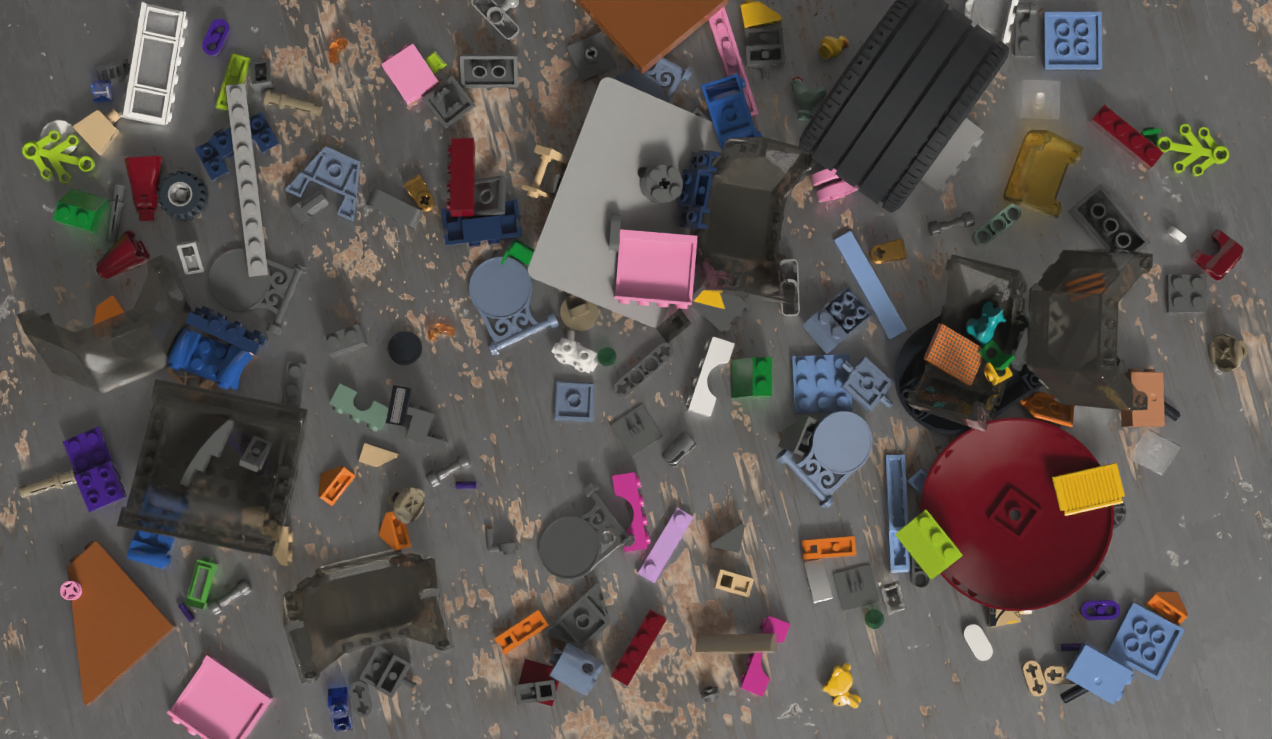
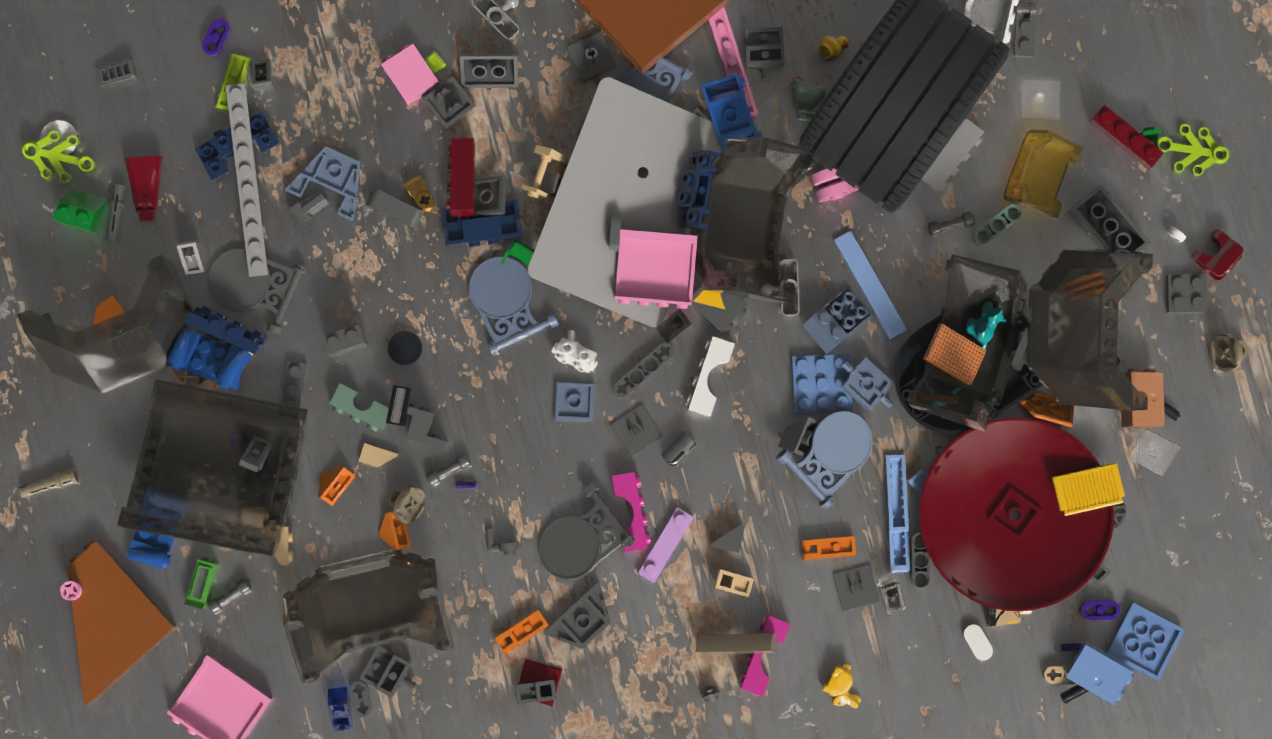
dark purple piece [63,427,127,512] -> none
tan torso [73,109,121,156] -> none
clear blue tile [91,80,113,102] -> none
dark red cone [96,230,150,279] -> none
window [119,2,188,126] -> none
black wheel [157,171,209,221] -> none
dark purple piece [176,598,197,626] -> none
dark grey slope [180,420,235,487] -> none
dark tan pin [264,88,323,116] -> none
clear orange arm [329,37,348,64] -> none
clear orange arm [427,323,456,341] -> none
sand blue cylinder [548,642,605,696] -> none
dark tan tile [560,295,598,332] -> none
clear green plate [597,347,616,366] -> none
dark red brick [611,609,667,686] -> none
dark grey brick [640,164,683,203] -> none
green slope [731,357,772,399] -> none
yellow slope [740,0,782,29] -> none
light grey slope [804,558,833,603] -> none
clear green plate [865,610,884,629] -> none
pearl gold piece [869,239,907,264] -> none
lime slope [895,510,963,580] -> none
green bracket [978,340,1015,370] -> none
yellow bracket [984,362,1012,386] -> none
tan beam [1022,660,1047,696] -> none
medium blue plate [1044,12,1102,70] -> none
orange slope [1146,592,1188,626] -> none

